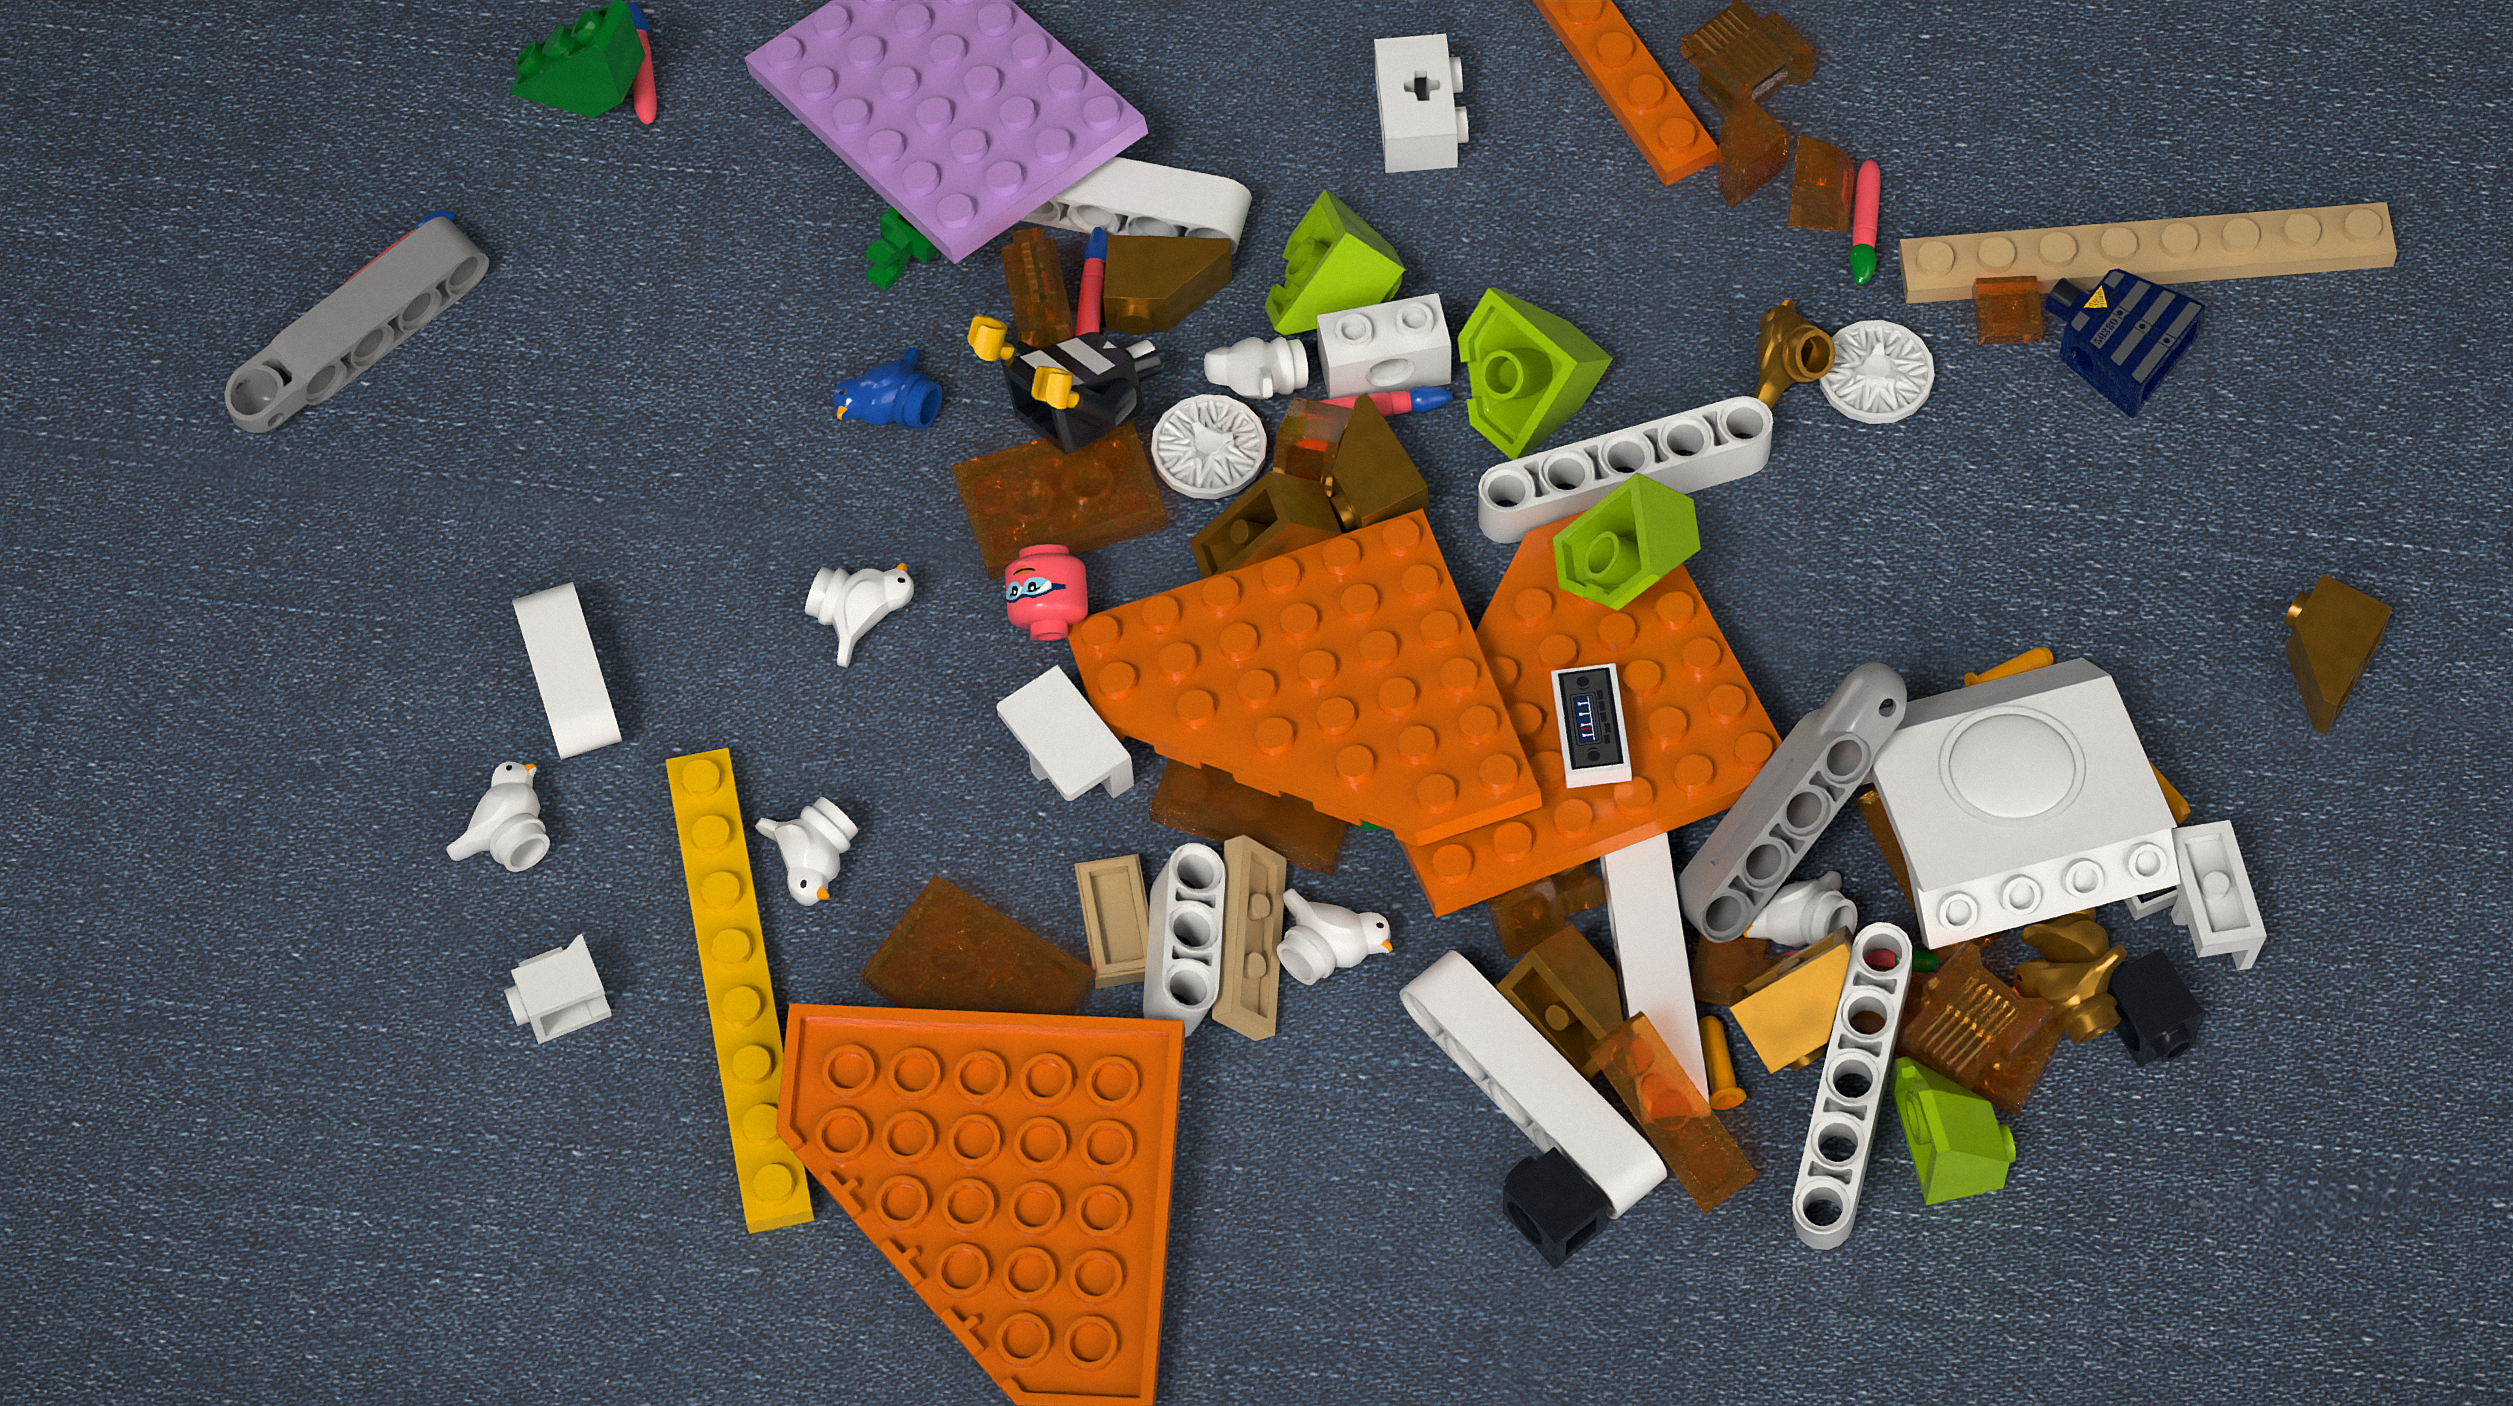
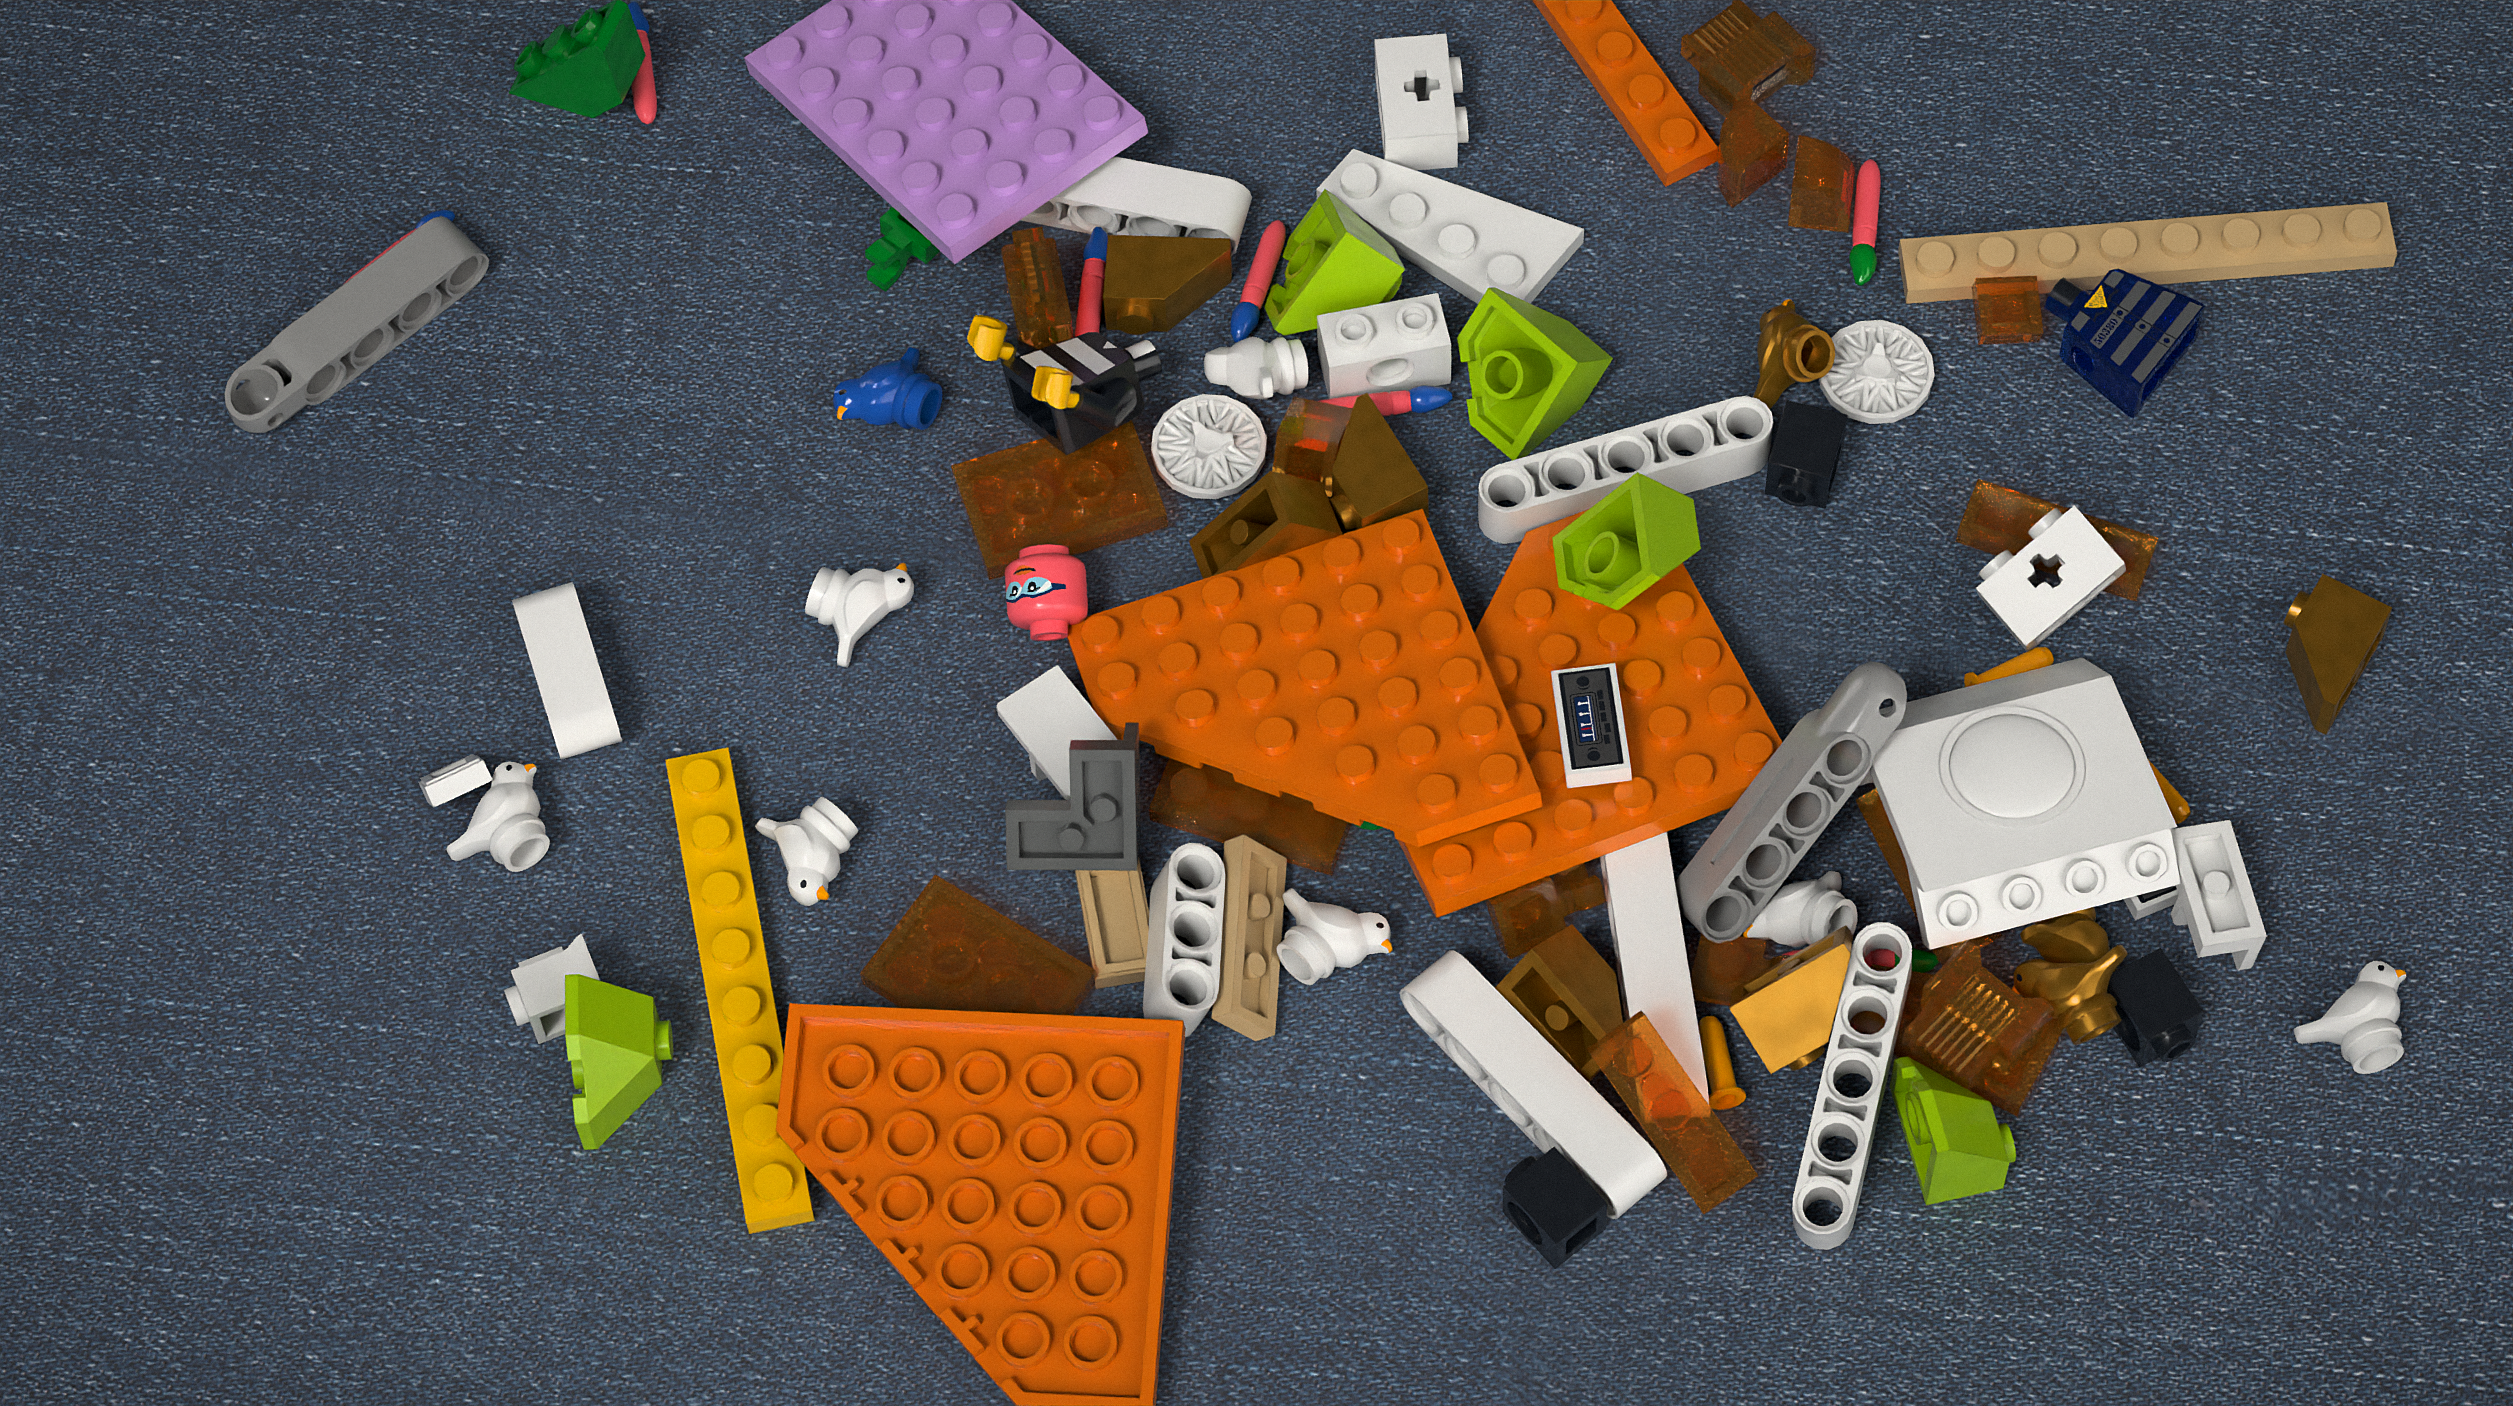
none -> white tile [418,754,492,807]
none -> lime slope [565,974,673,1150]
none -> dark grey panel [1005,722,1141,871]
none -> coral piece [1230,220,1286,343]
none -> white wing [1316,149,1584,304]
none -> black brick [1765,400,1848,509]
none -> clear orange plate [1956,479,2159,602]
none -> white brick [1976,505,2126,651]
none -> white animal [2294,961,2406,1074]

